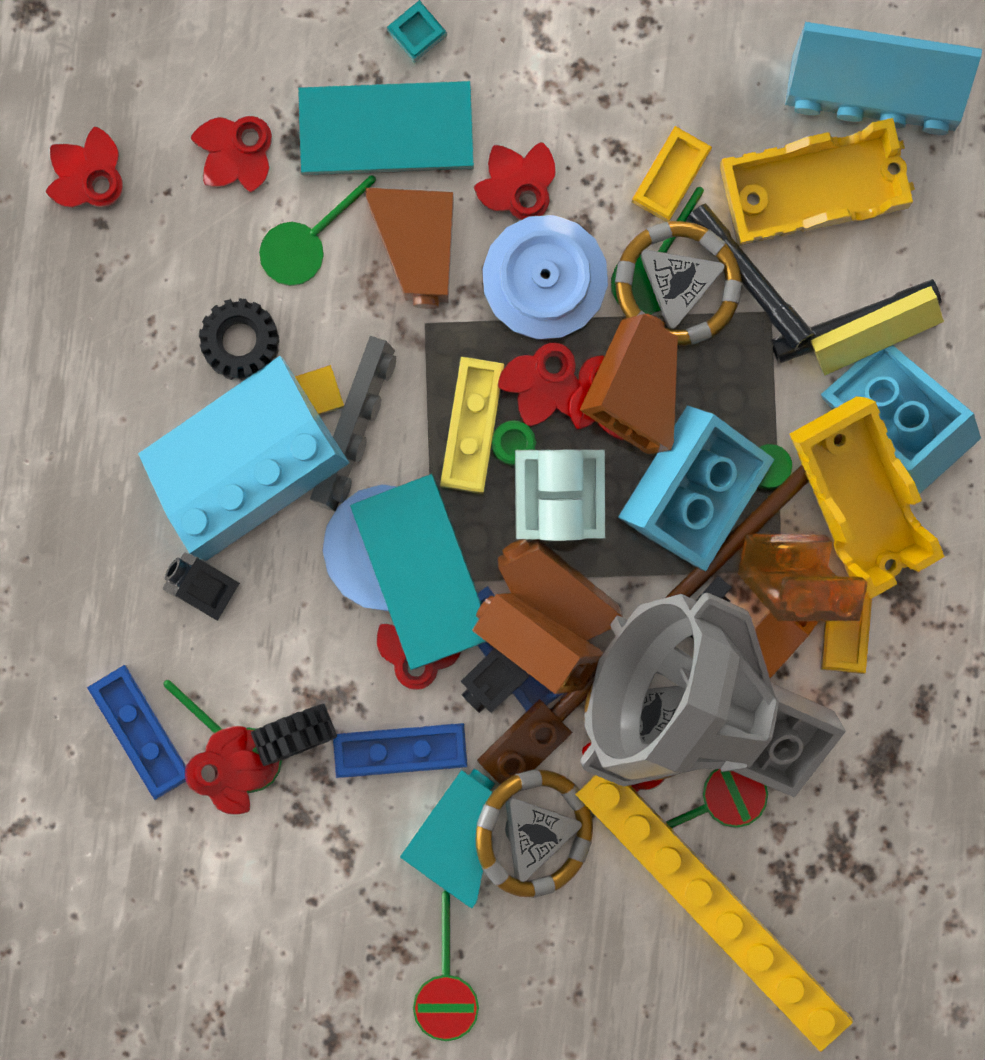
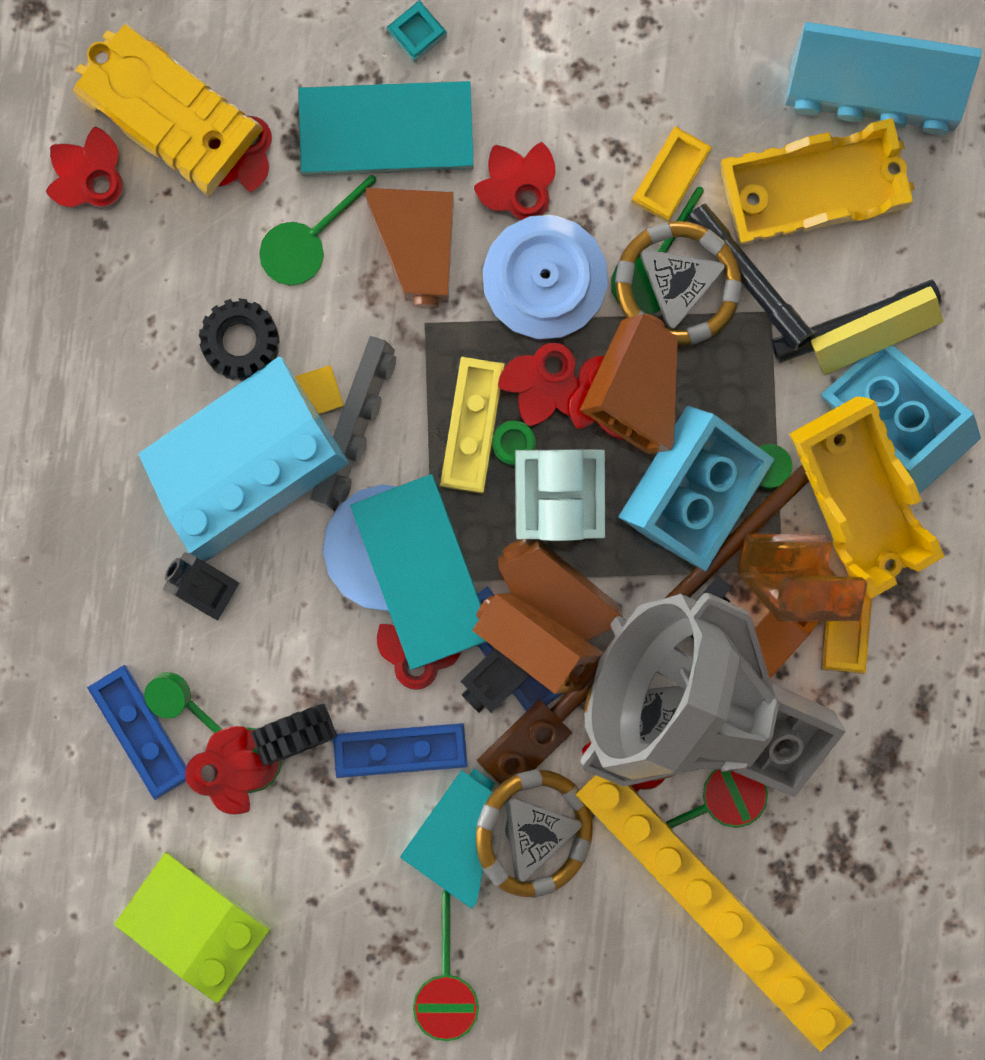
none -> yellow piece [73,23,263,196]
none -> lime slope [114,852,273,1004]
none -> green tile [144,672,191,718]

